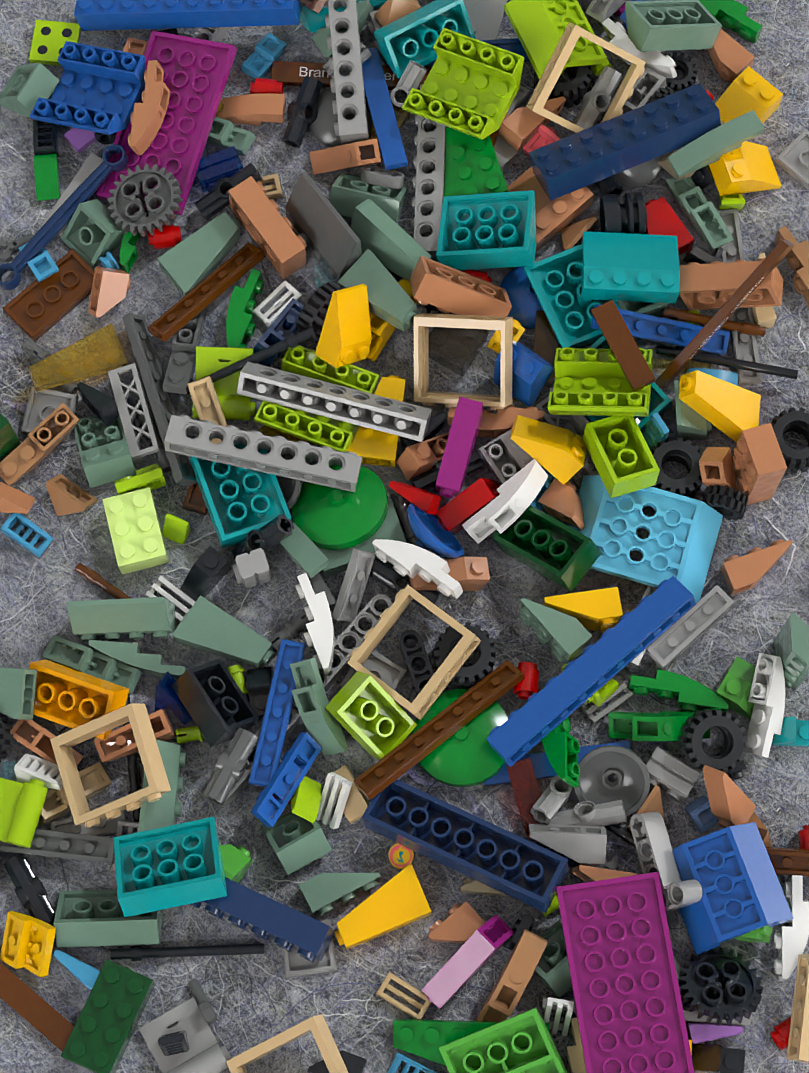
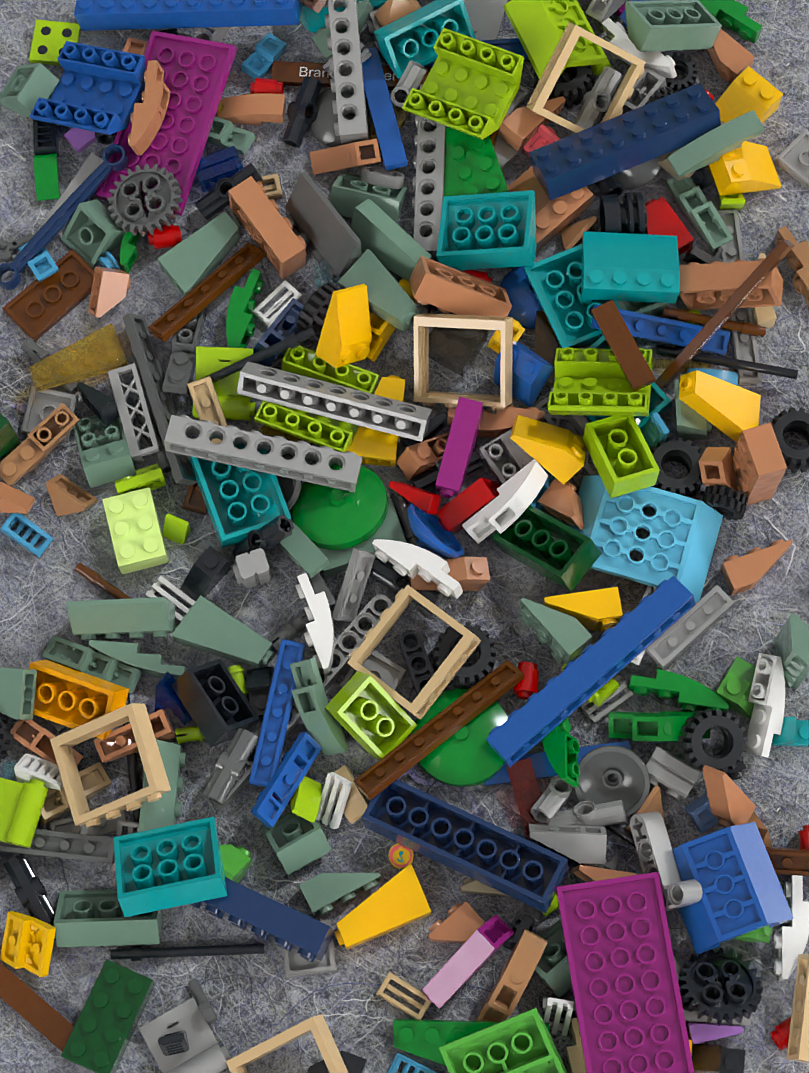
dark azure slope [53,949,100,990] -> none

